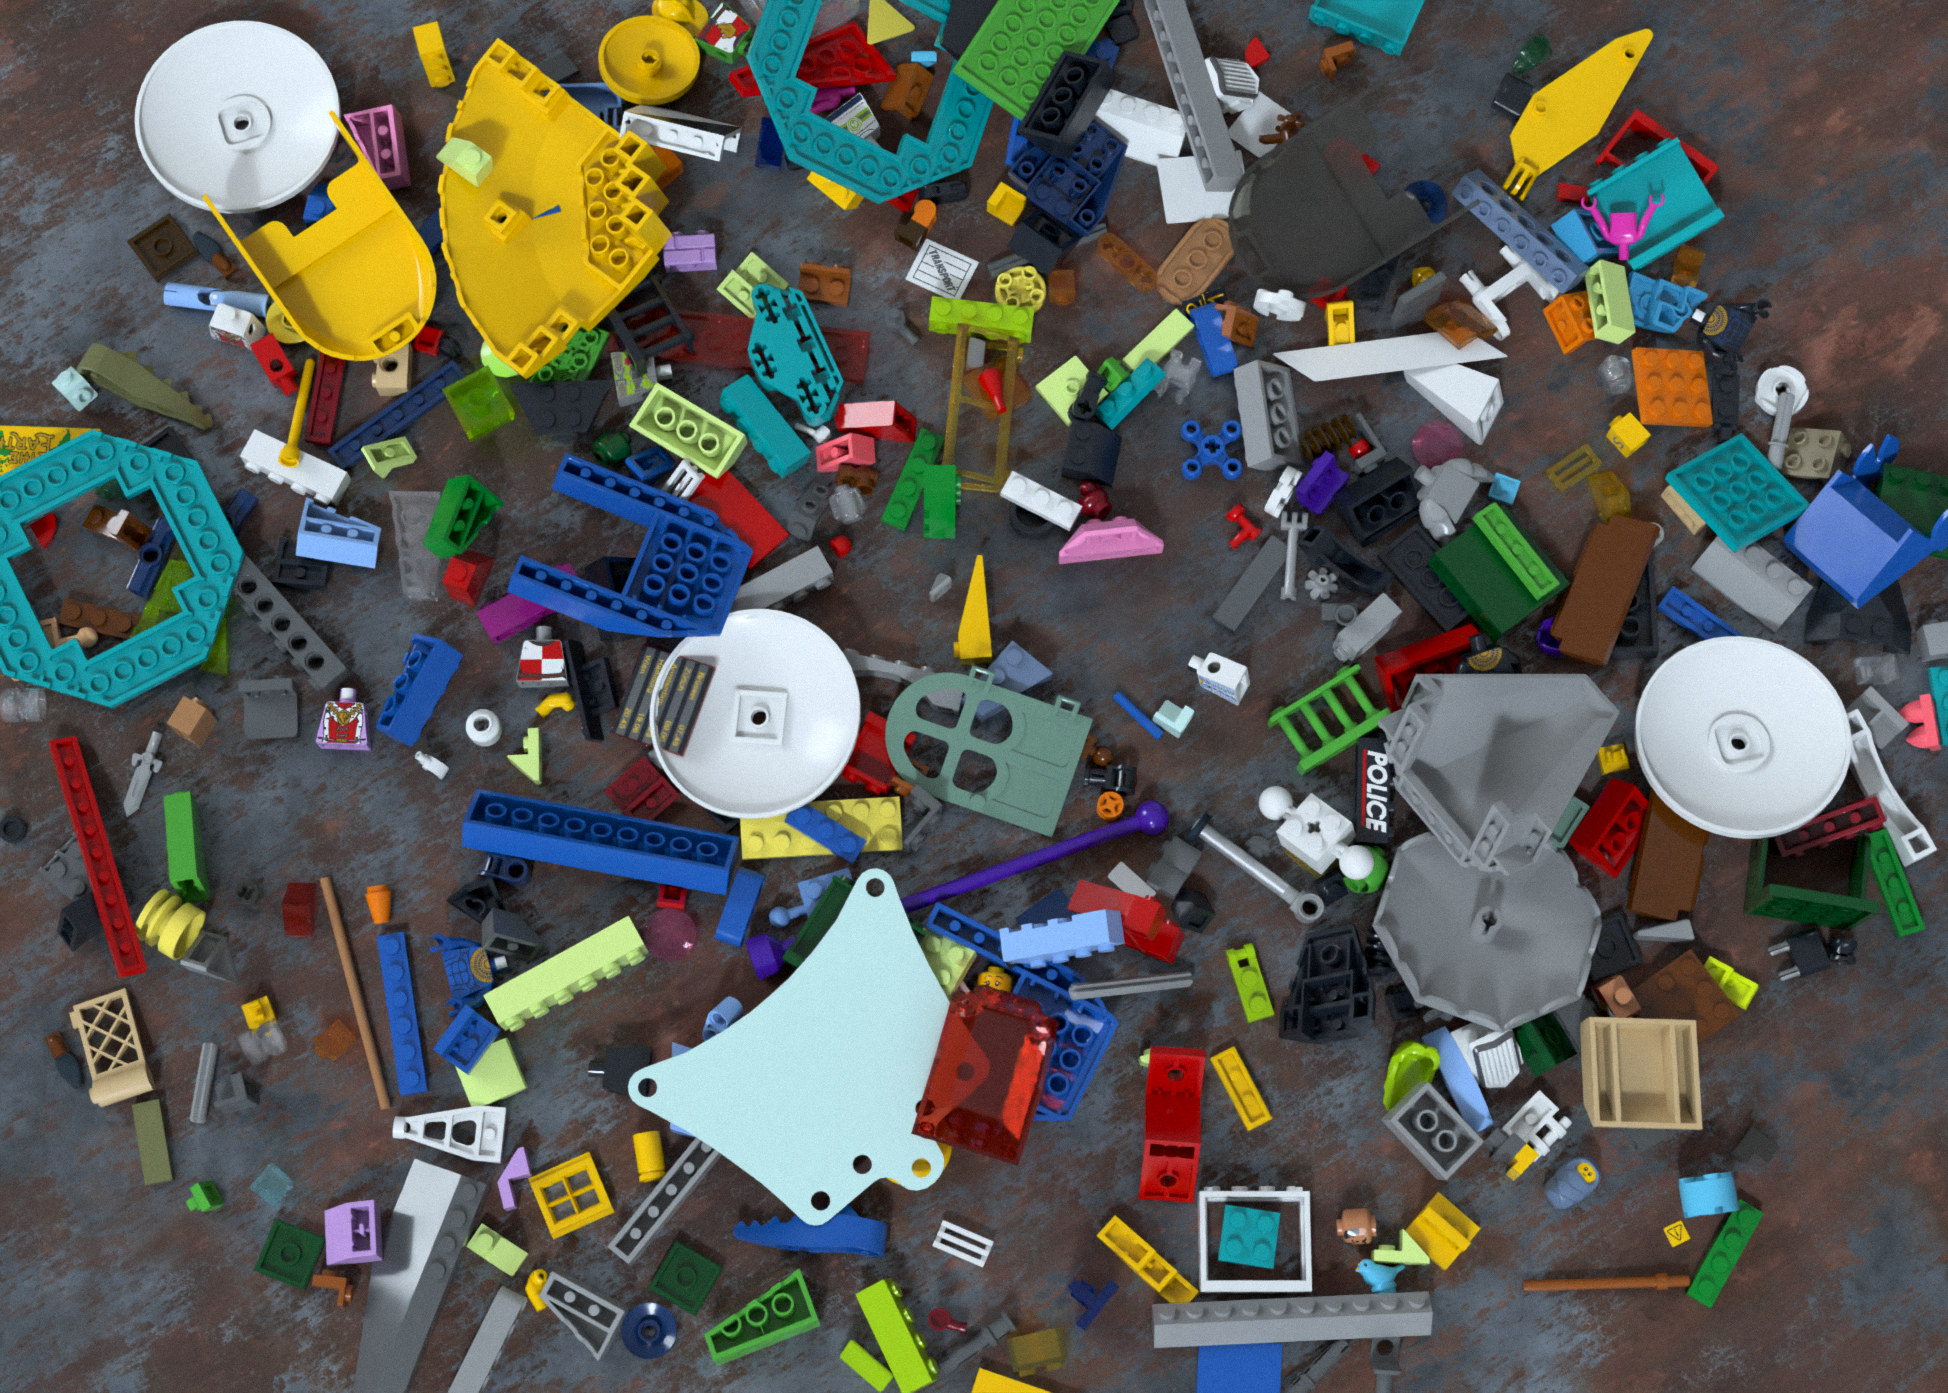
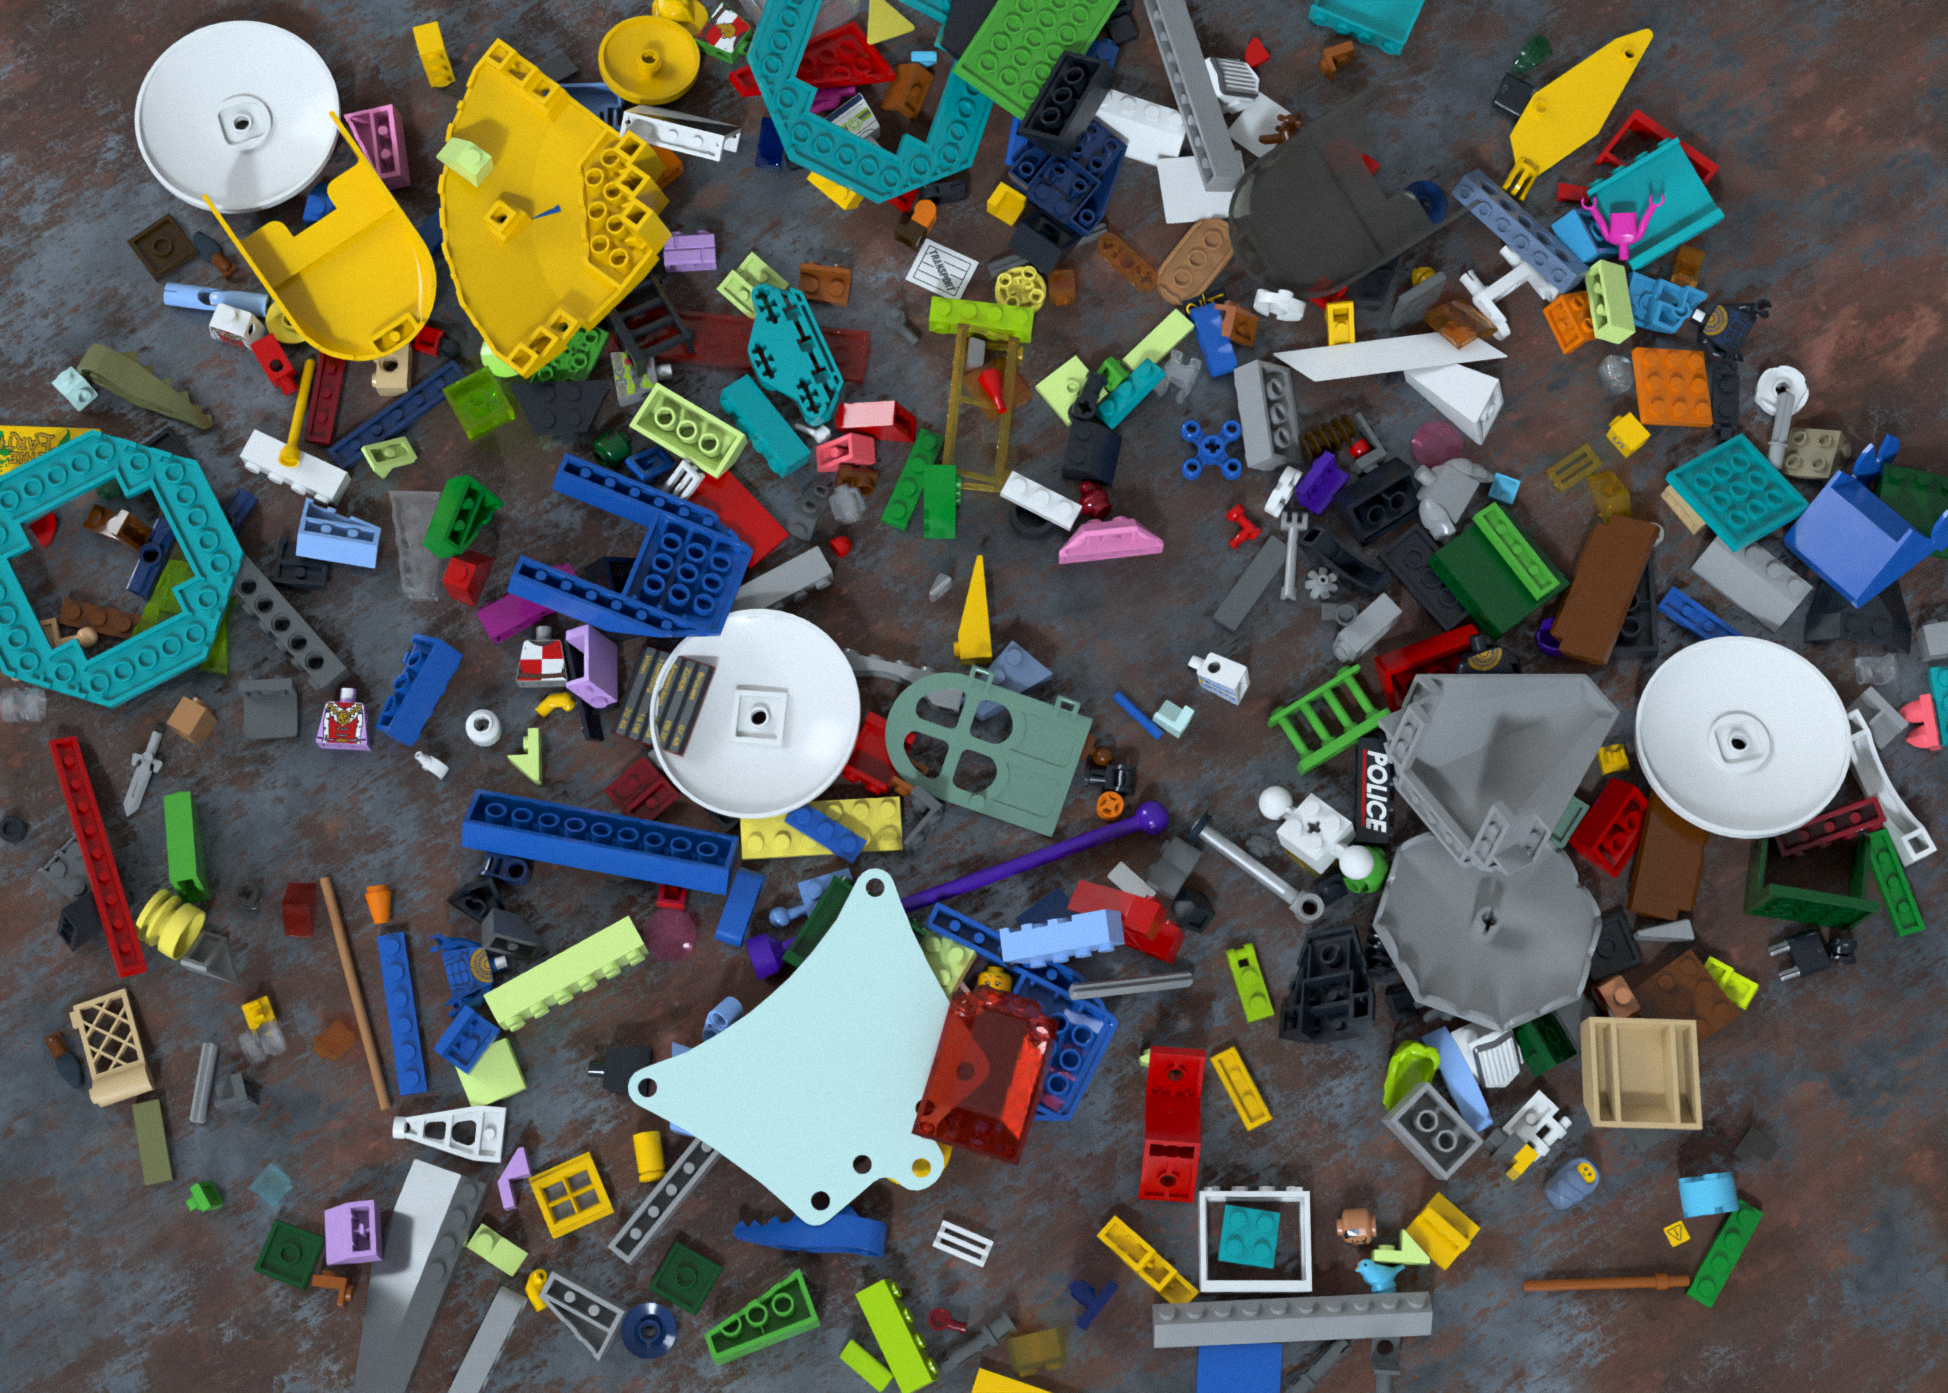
none -> lavender panel [566,624,618,708]

